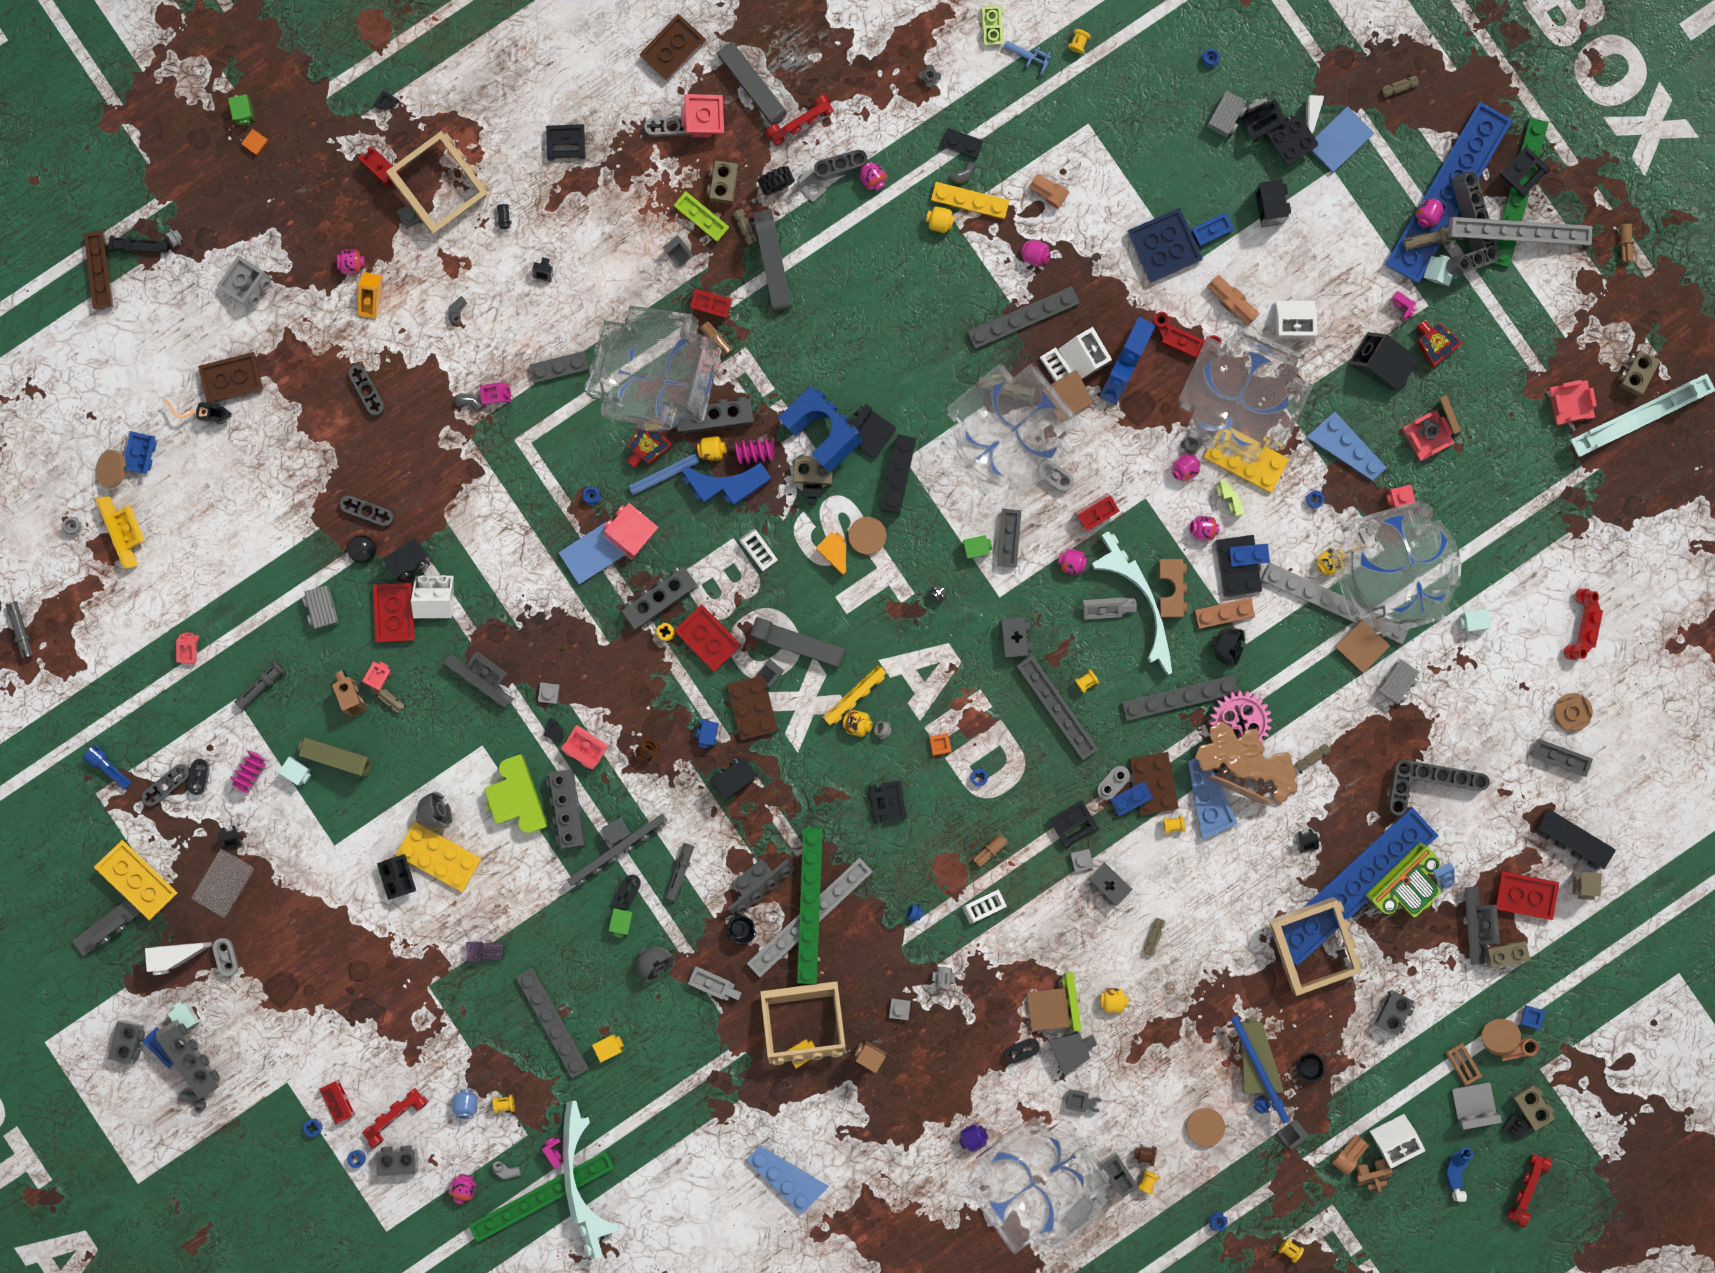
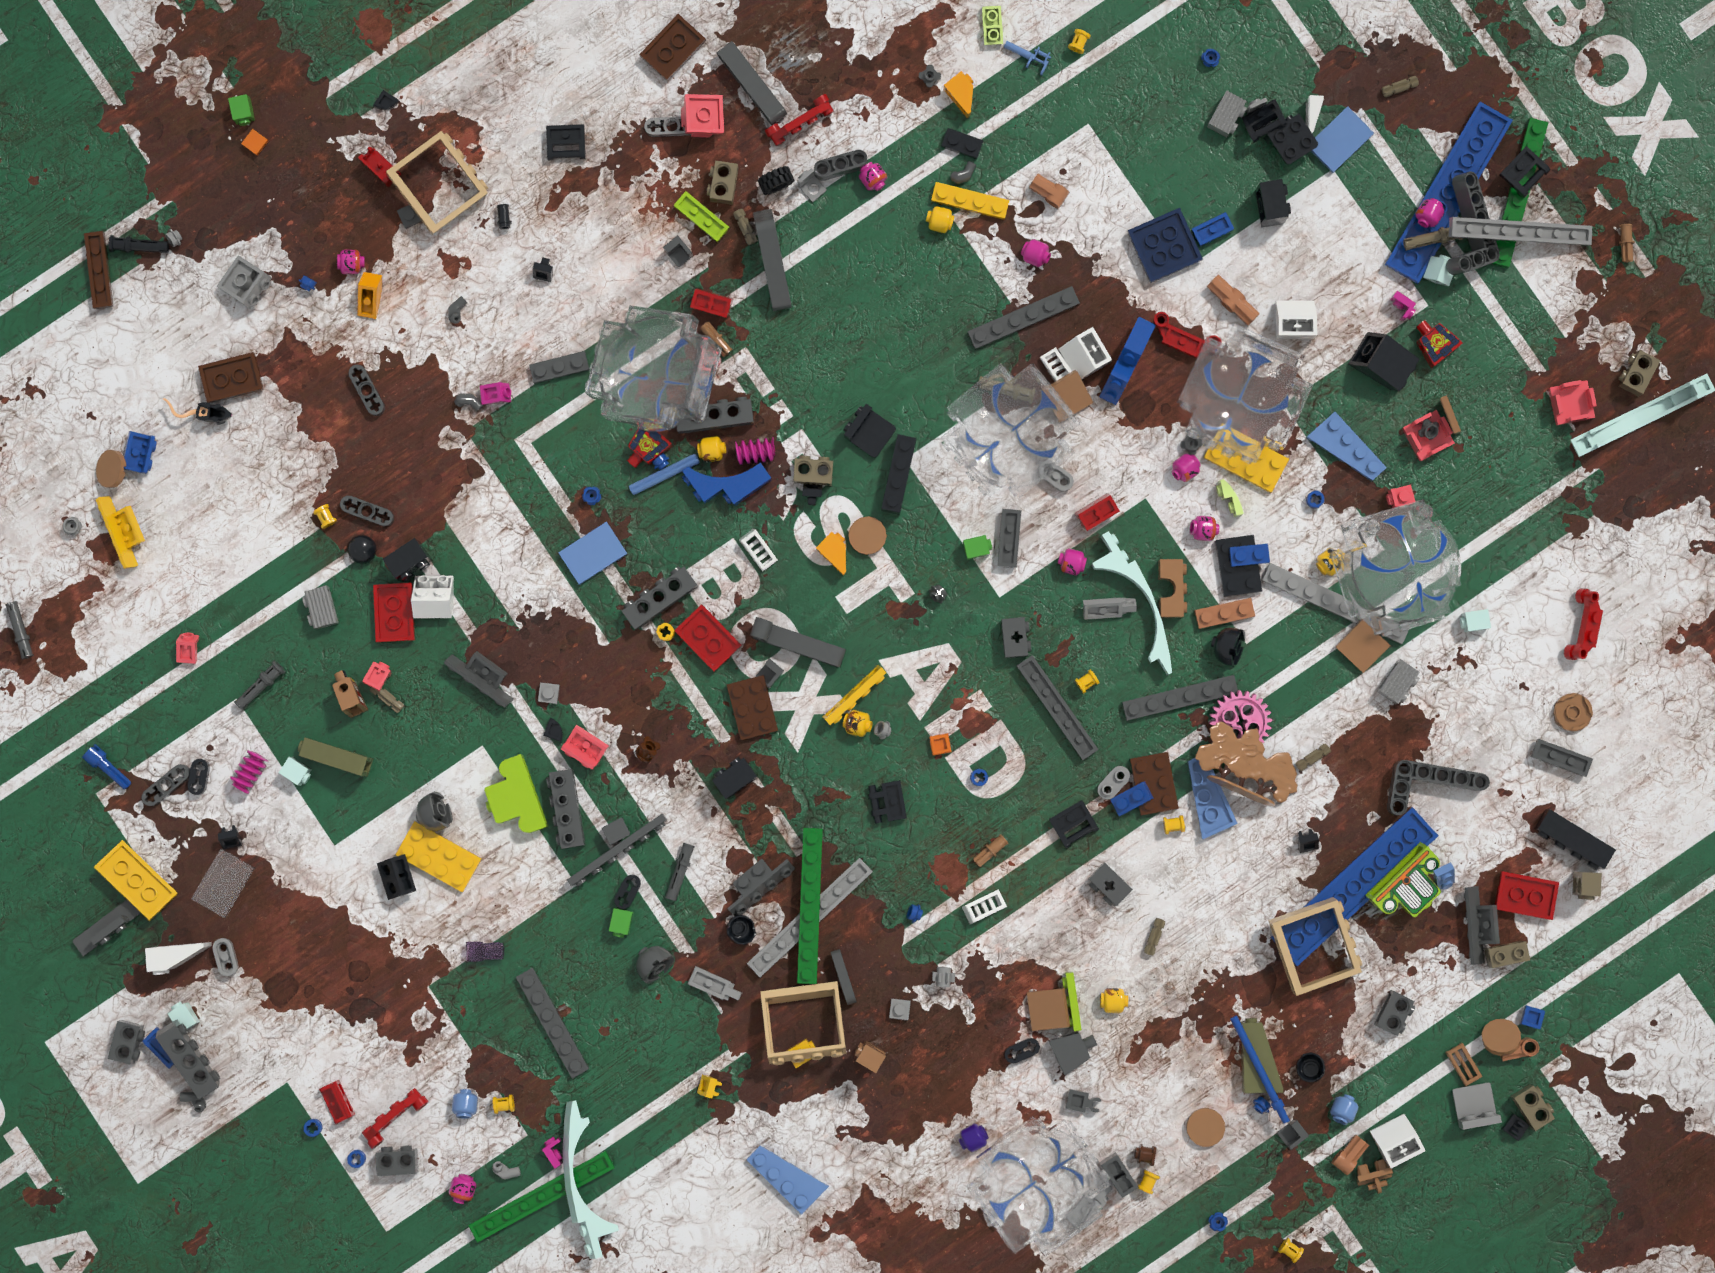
yellow brick [592,1033,624,1063] -> none
coral piece [603,503,659,560] -> none
blue brick [696,719,719,749] -> none
blue arch [778,386,863,473] -> none
light grey plate [1070,849,1094,872] -> none
blue arm [1446,1147,1473,1202] -> none
red plate [1507,1153,1553,1228] -> none
none -> blue plate [299,275,317,292]
none -> yellow bush [313,504,337,529]
none -> blue plate [652,453,669,470]
none -> yellow tile [697,1074,722,1098]
none -> dark grey beam [831,949,857,1005]
none -> light orange slope [943,71,974,118]
none -> medium blue head [1330,1094,1359,1125]

